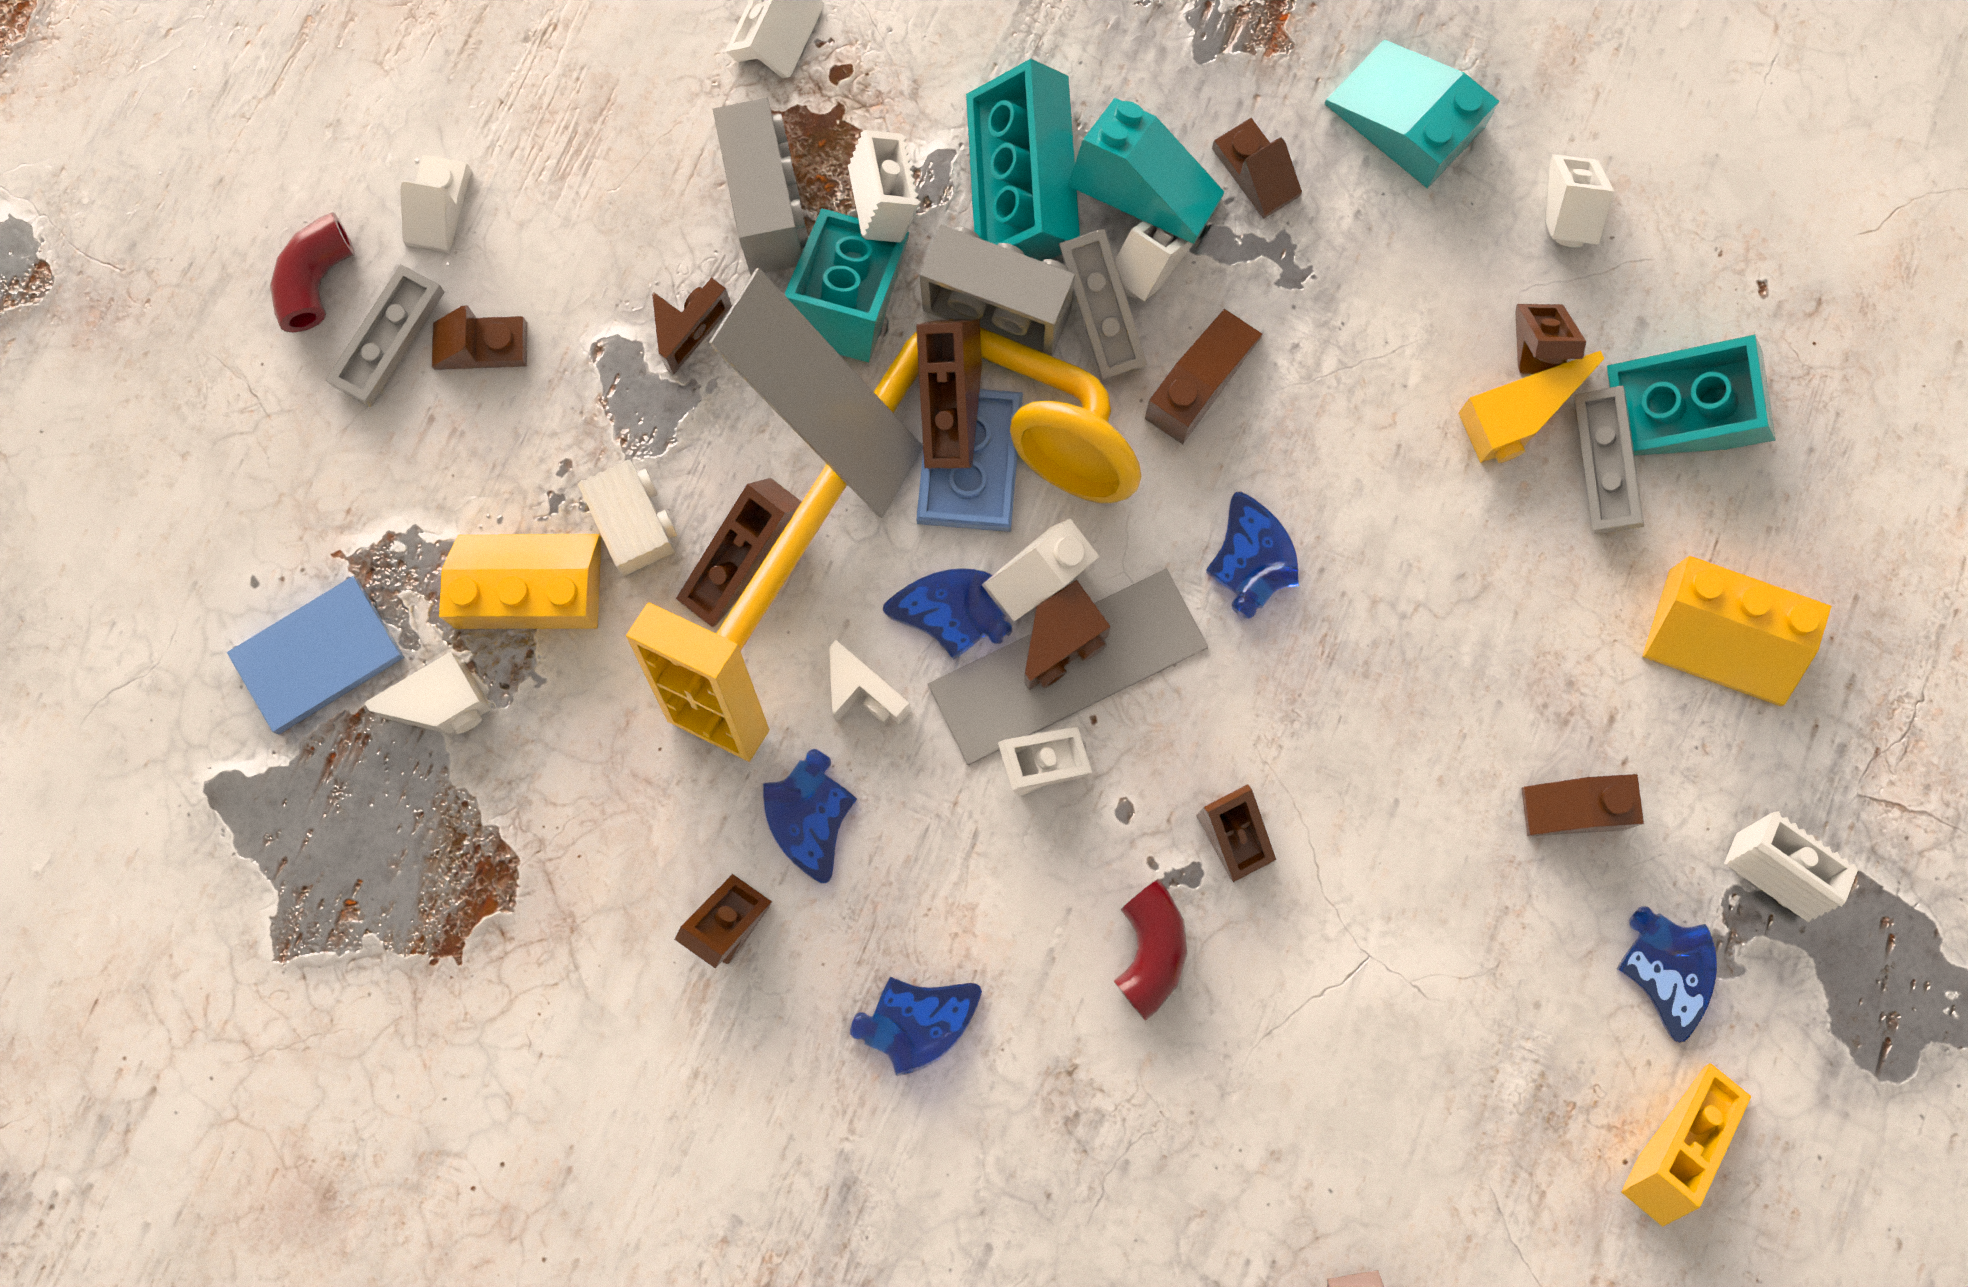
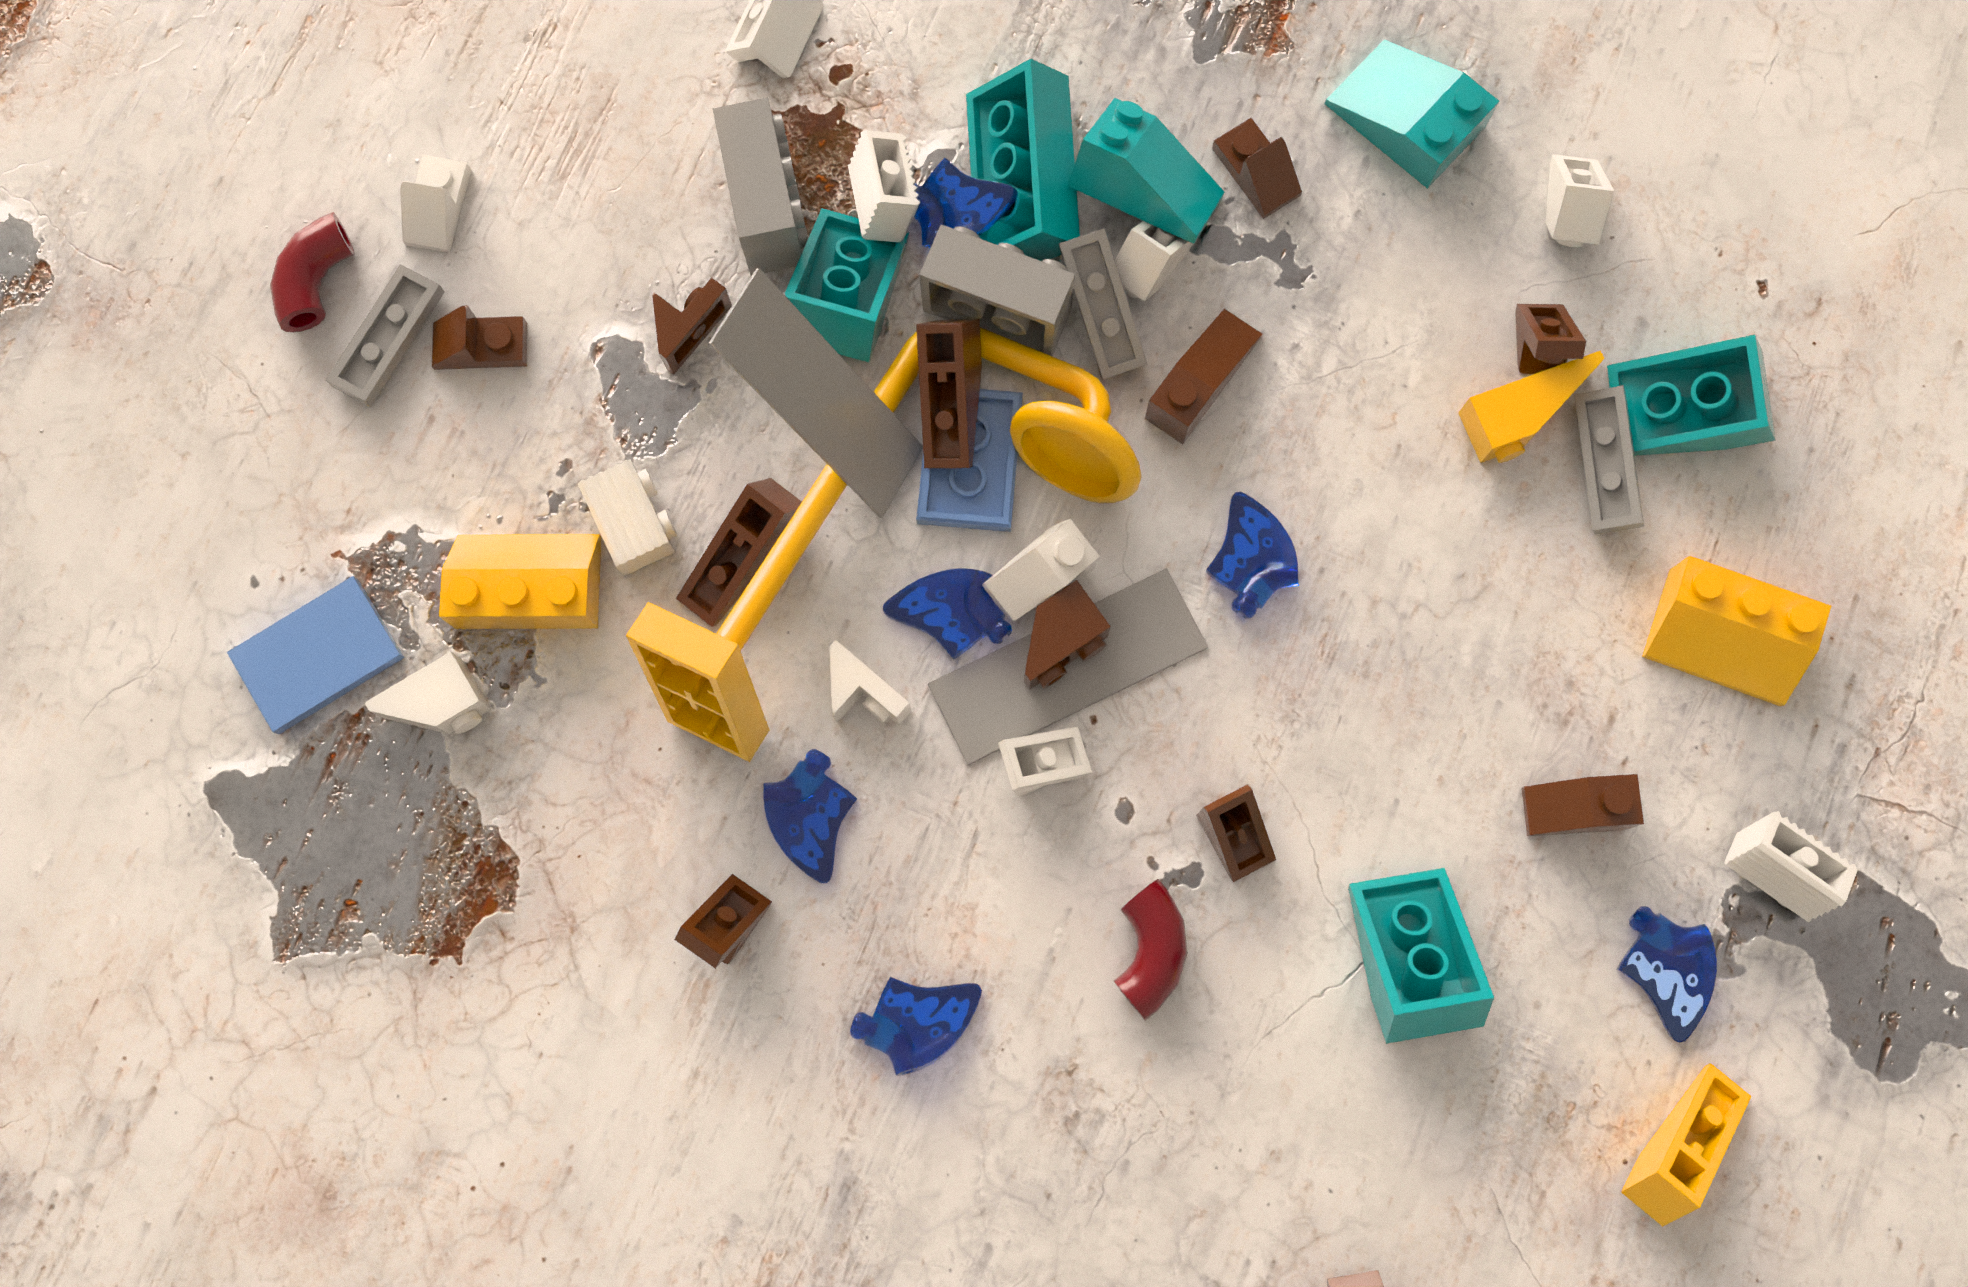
none -> clear blue arm [914,158,1018,248]
none -> teal slope [1348,868,1494,1044]

